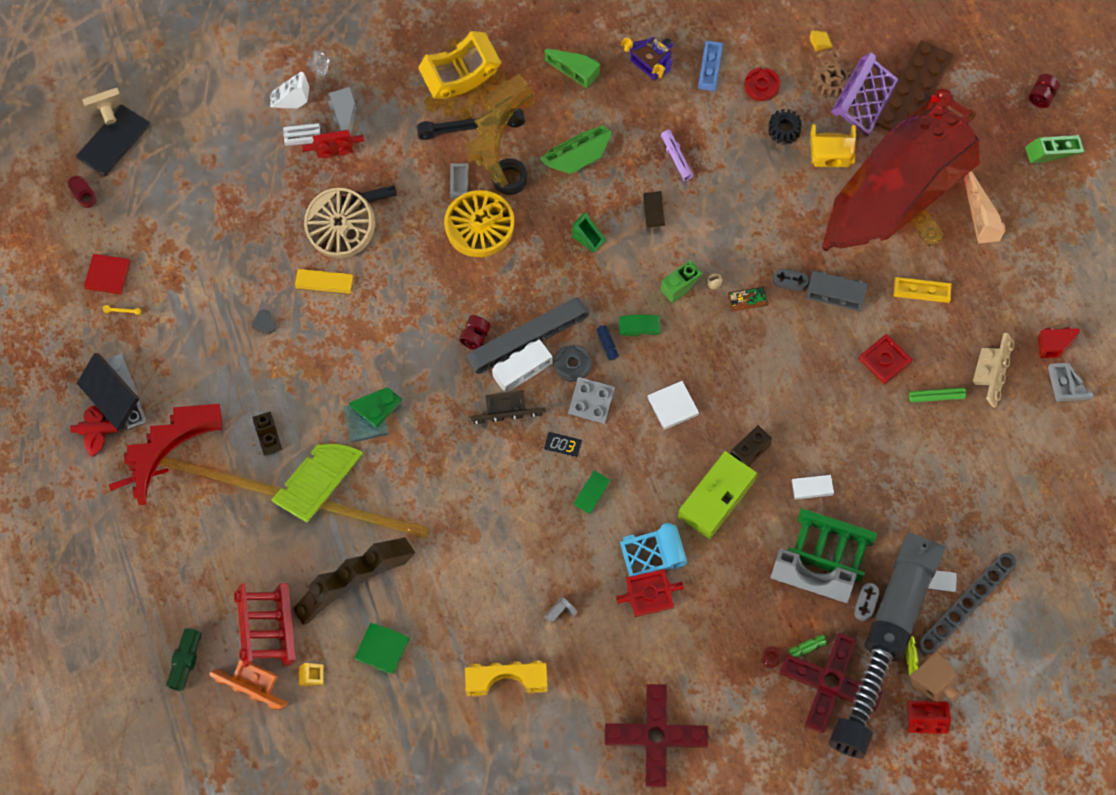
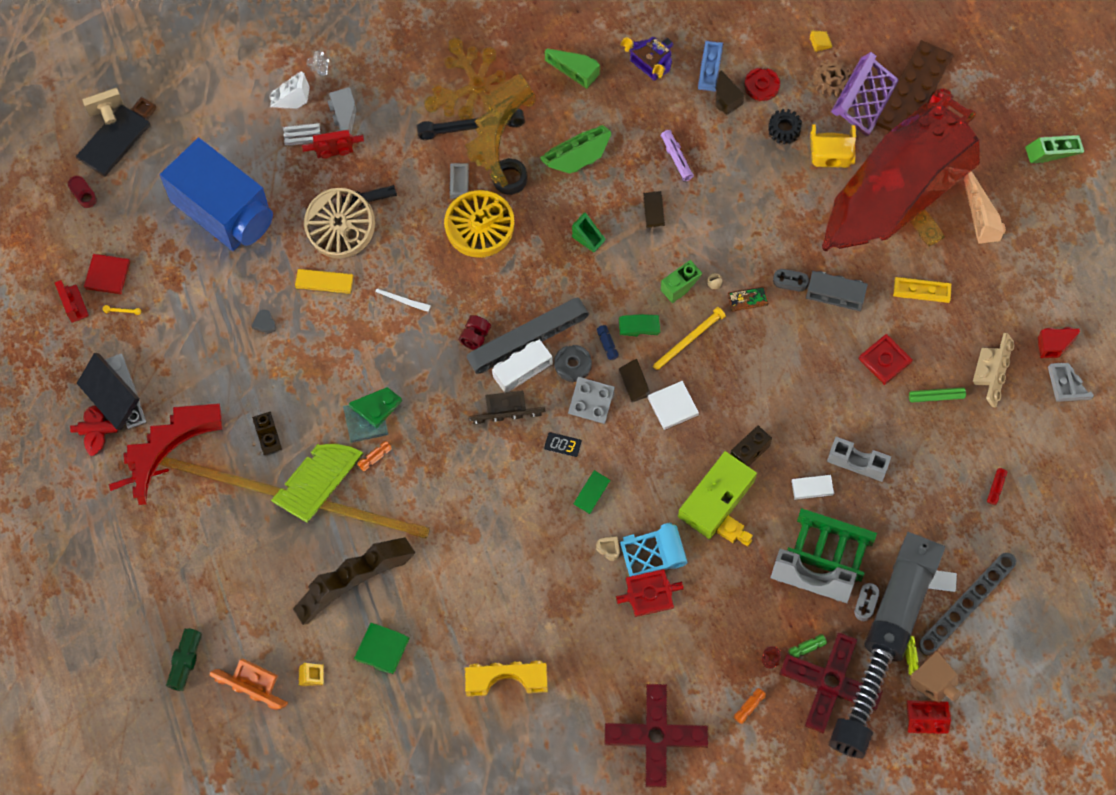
red fence [234,583,296,667] -> none
yellow window [418,31,501,99] -> none
light grey tile [543,597,578,622] -> none
dark red wheel [1028,74,1060,108] -> none
none -> red bracket [54,280,89,323]
none -> reddish brown tile [131,97,157,120]
none -> blue container [159,137,273,251]
none -> orange axle [357,441,392,471]
none -> white sticker [375,289,431,312]
none -> tan tile [596,536,620,561]
none -> dark brown slope [619,359,650,402]
none -> yellow bar [653,307,726,370]
none -> dark brown slope [715,70,744,115]
none -> yellow plate [717,515,753,547]
none -> orange axle [734,688,766,724]
none -> light grey arch [827,437,892,482]
none -> red axle [987,468,1008,505]

